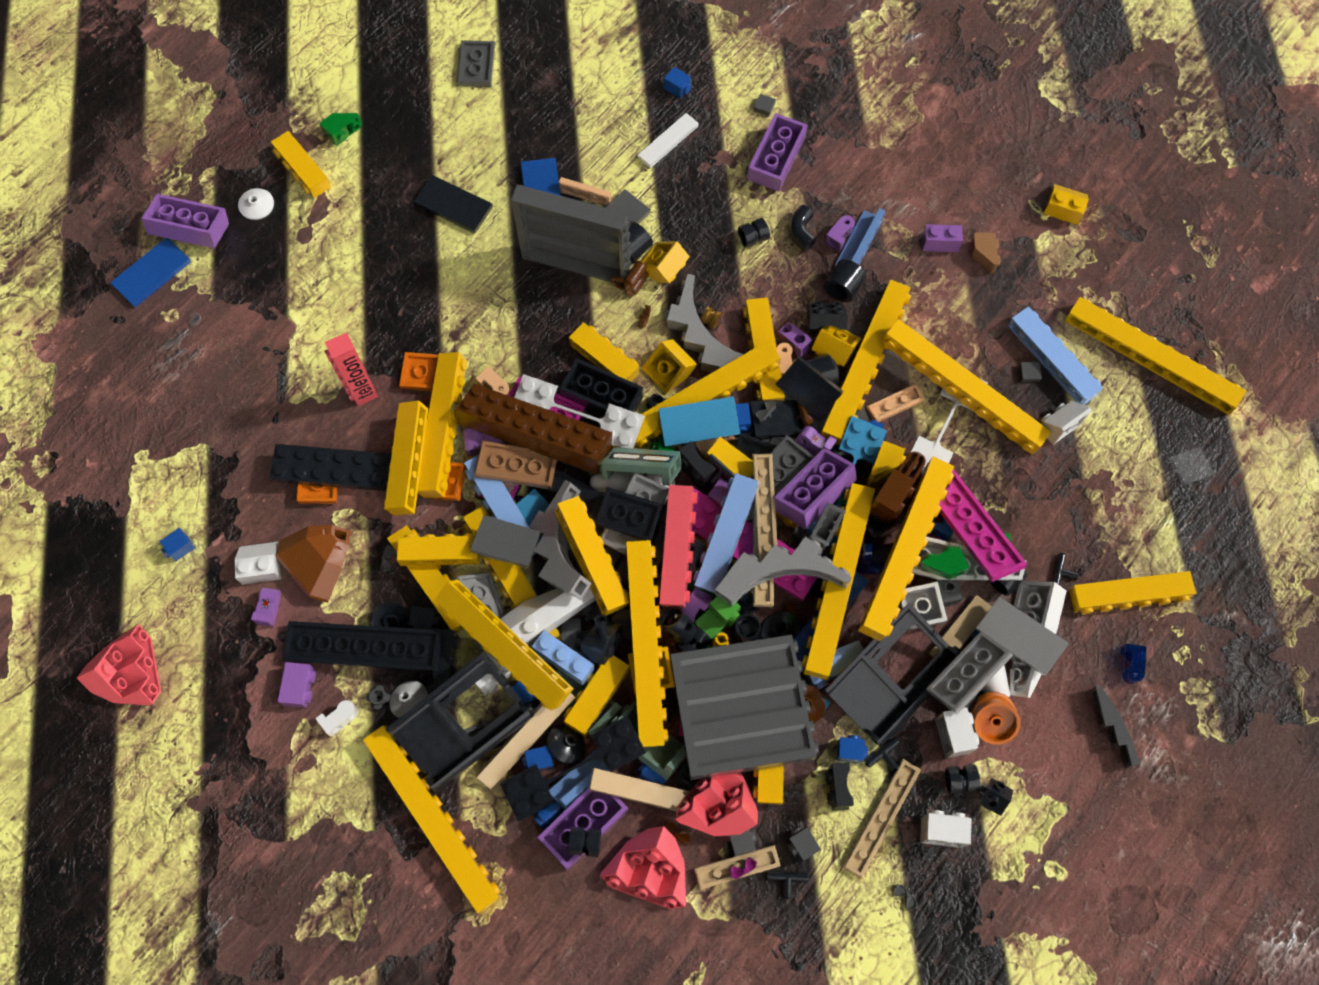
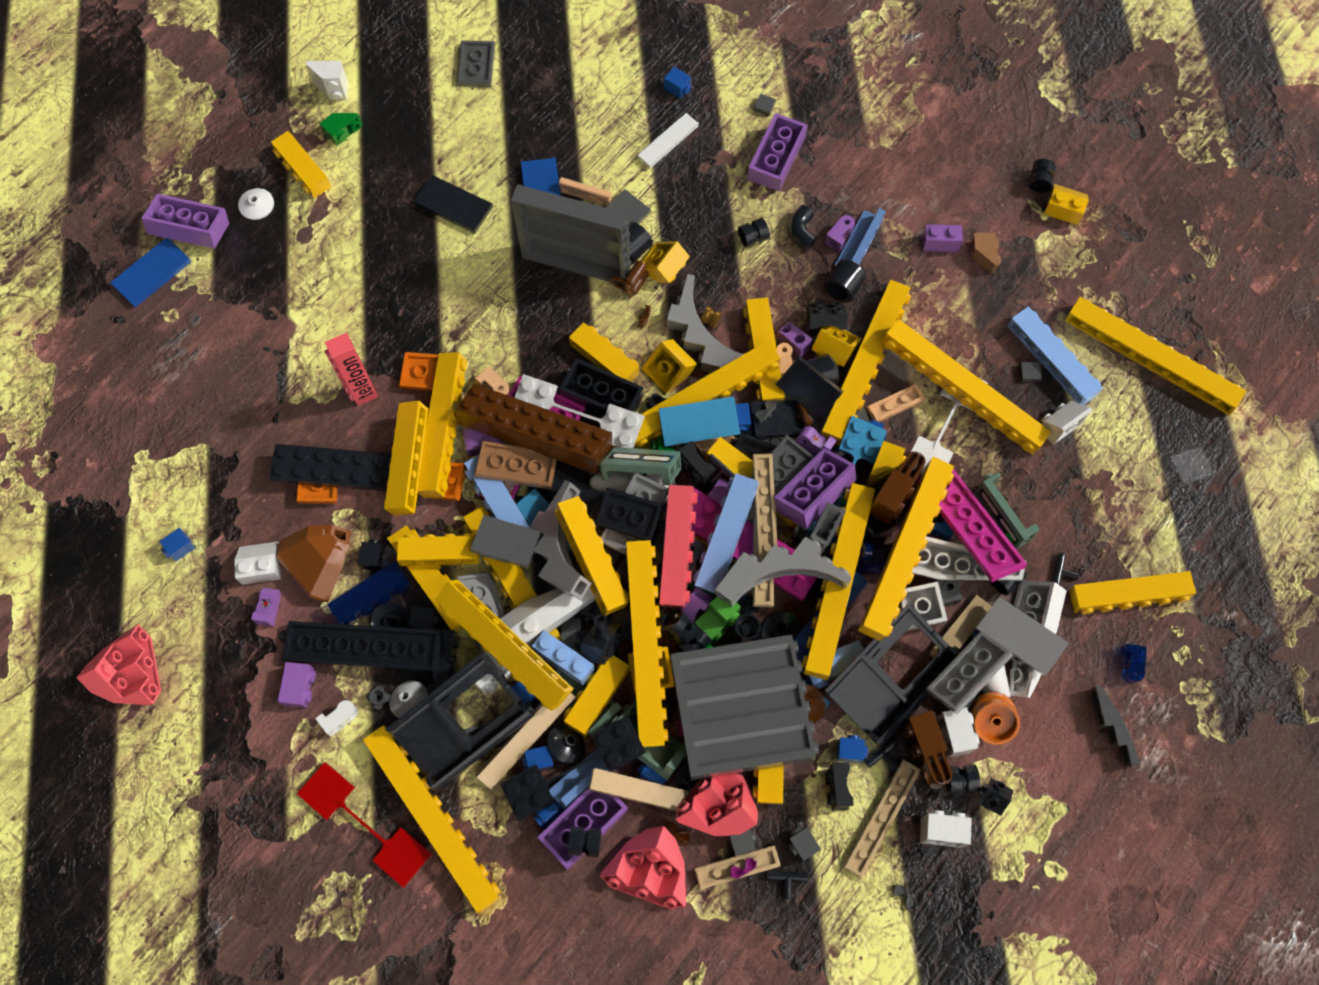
yellow pin [713,632,729,647] -> none
green slope [920,546,969,580] -> none
none -> red hinge [297,762,432,888]
none -> white slope [306,61,349,100]
none -> clear blue brick [327,561,411,625]
none -> black brick [358,540,384,571]
none -> reddish brown brick [901,710,952,790]
none -> sand green panel [975,473,1040,550]
none -> black wheel [1029,159,1056,193]

